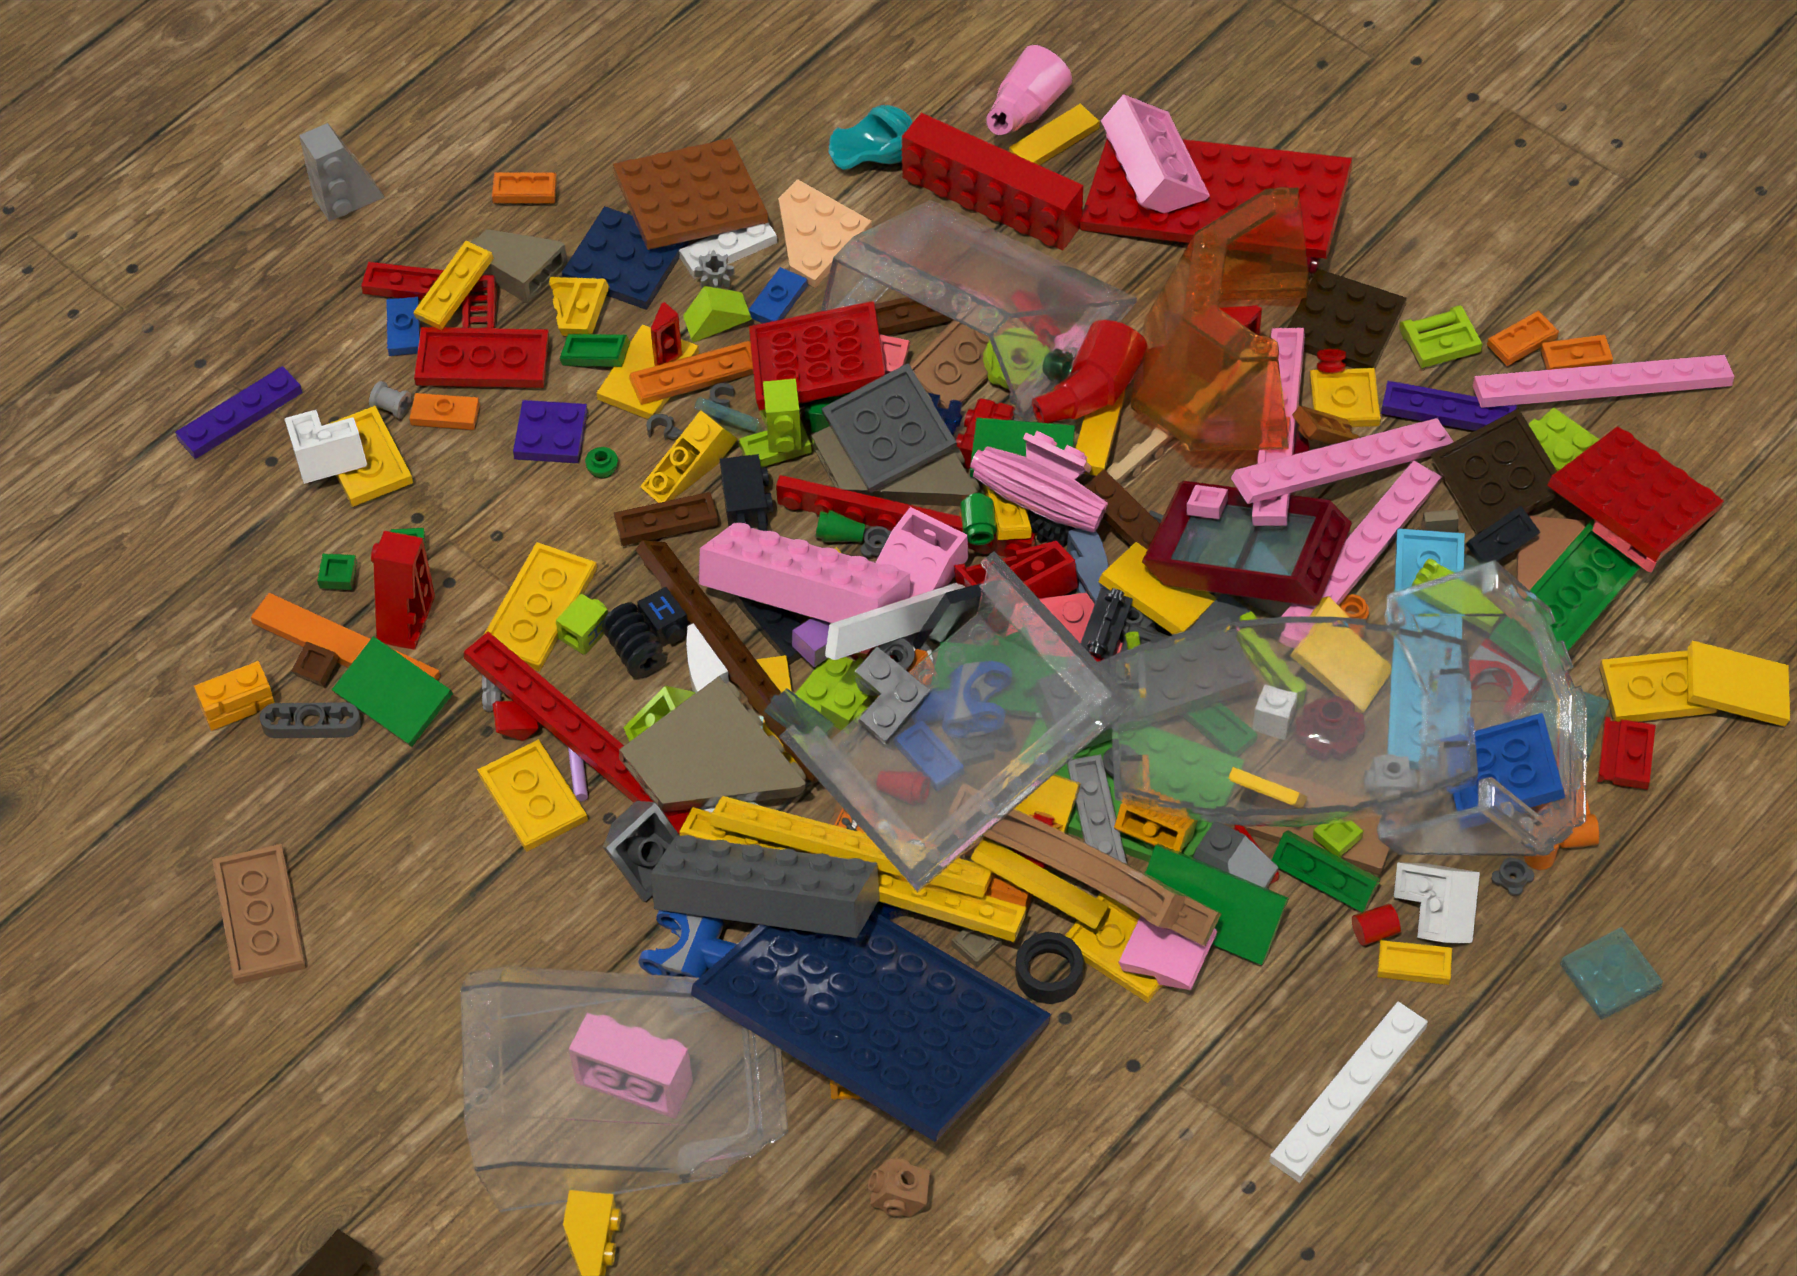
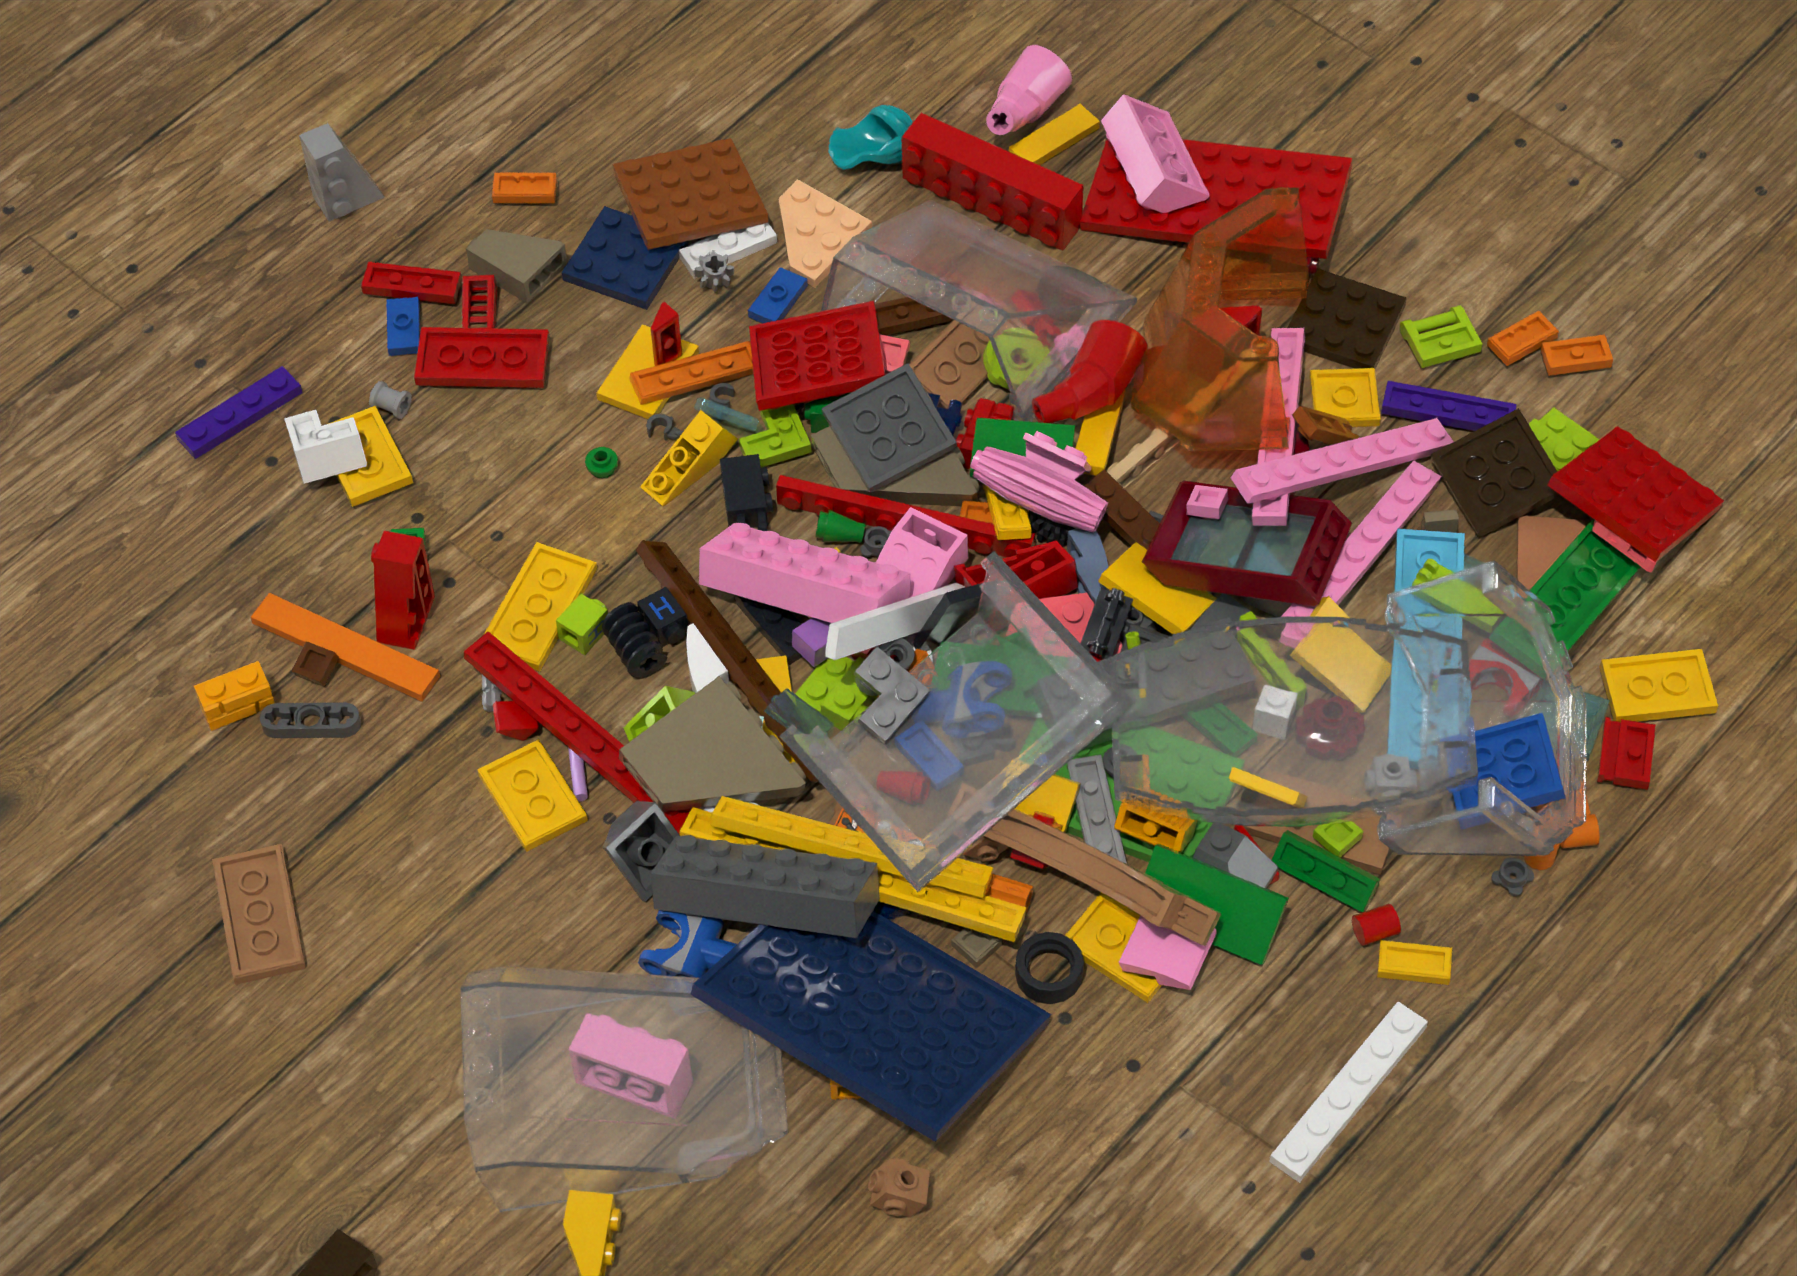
green plate [317,553,357,590] -> none
green tile [331,636,454,747] -> none
orange plate [409,393,480,430] -> none
yellow tile [413,241,494,331] -> none
dark purple plate [513,400,588,464] -> none
yellow wing [549,277,609,336] -> none
green tile [559,334,630,367] -> none
reddish brown plate [614,492,718,546] -> none
lime slope [683,286,752,343] -> none
lime brick [763,379,802,453] -> none
green brick [960,493,996,545] -> none
yellow tile [970,836,1109,929] -> none
clear green plate [1043,348,1073,383] -> none
red bush [1317,349,1346,373] -> none
orange plate [1338,594,1369,626] -> none
white panel [1394,862,1480,943] -> none
black plate [1465,506,1540,571] -> none
bright pink plate [1473,355,1734,408] -> none
clear light blue plate [1560,927,1663,1020] -> none
yellow tile [1688,641,1790,727] -> none

